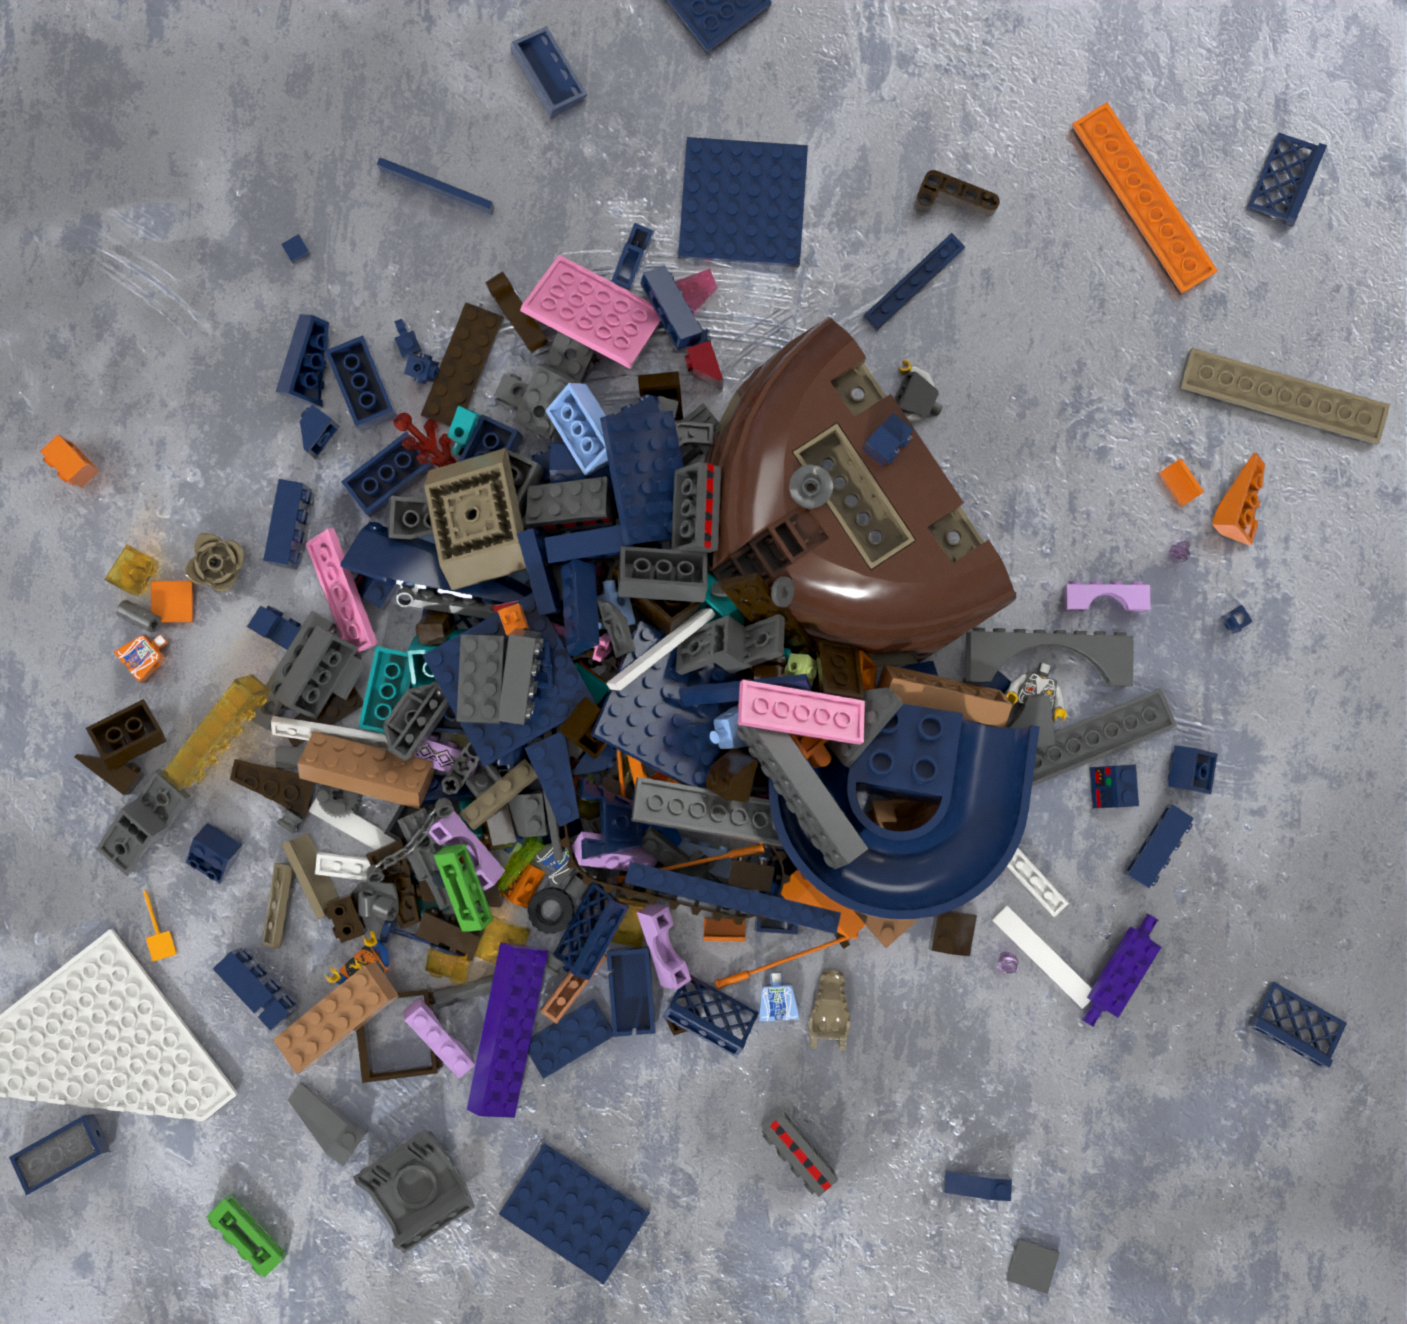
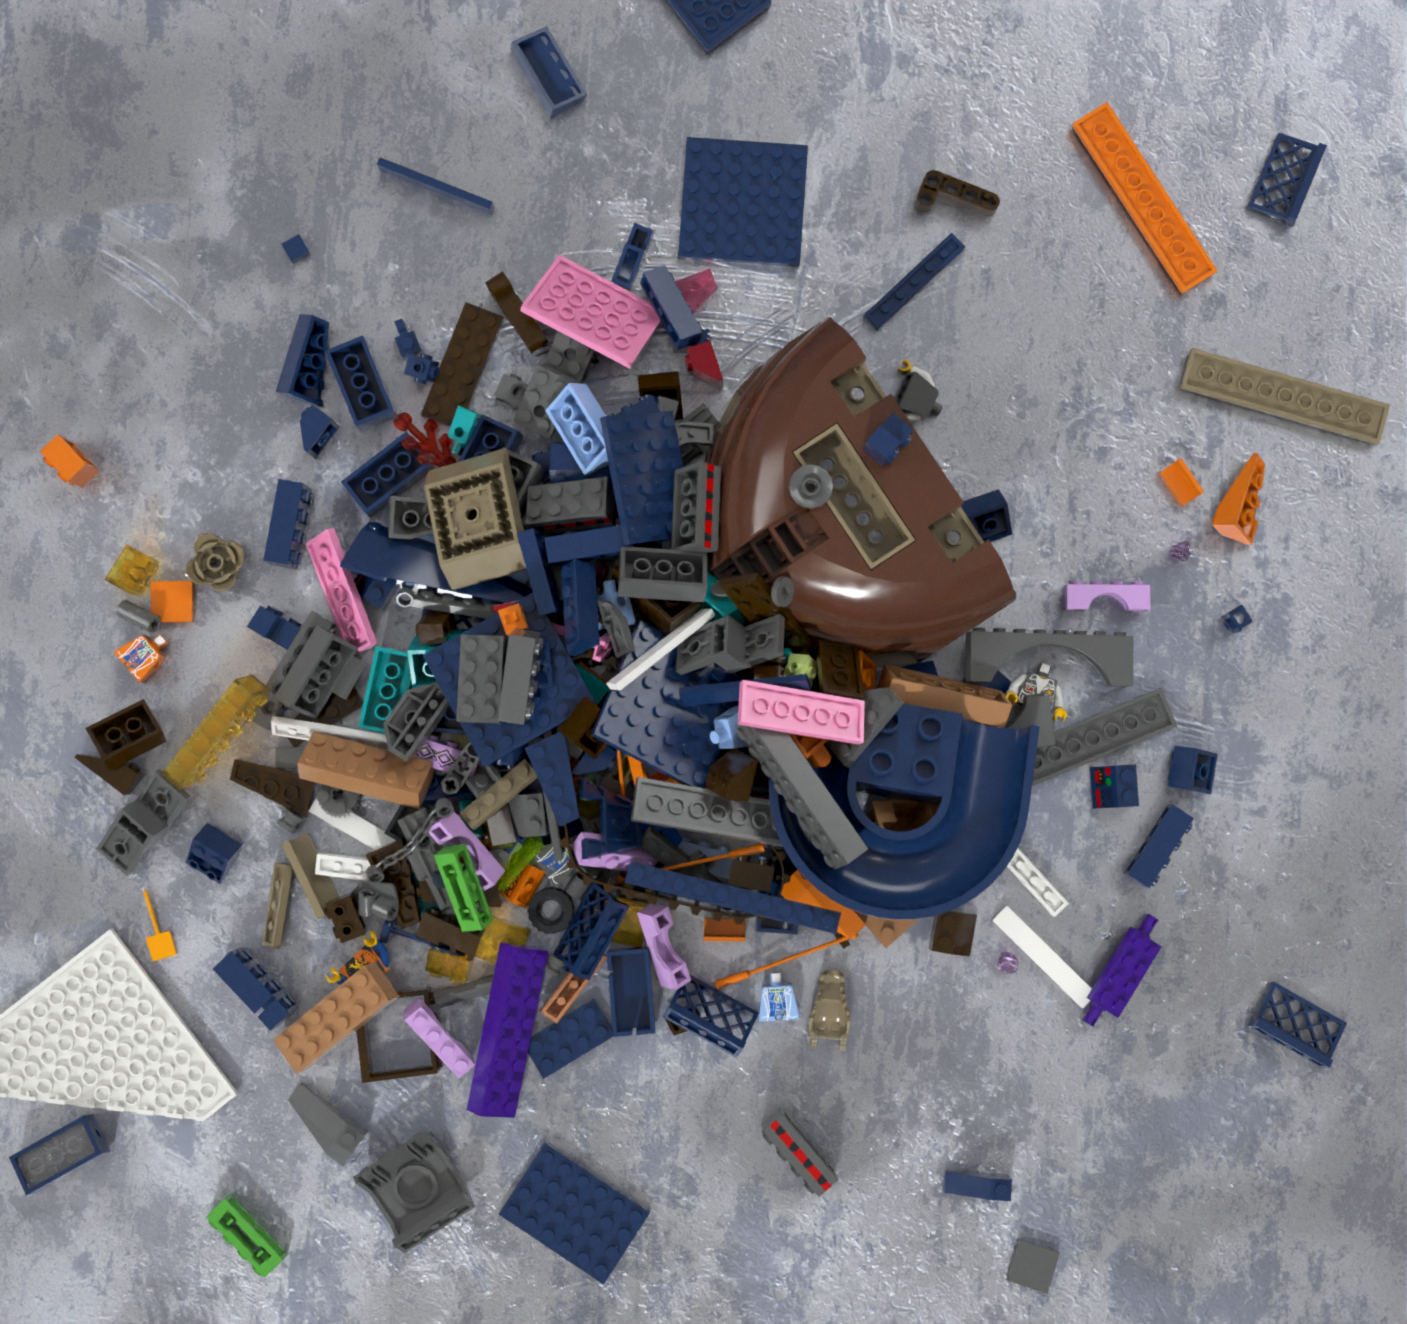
none -> dark blue slope [961,489,1012,542]

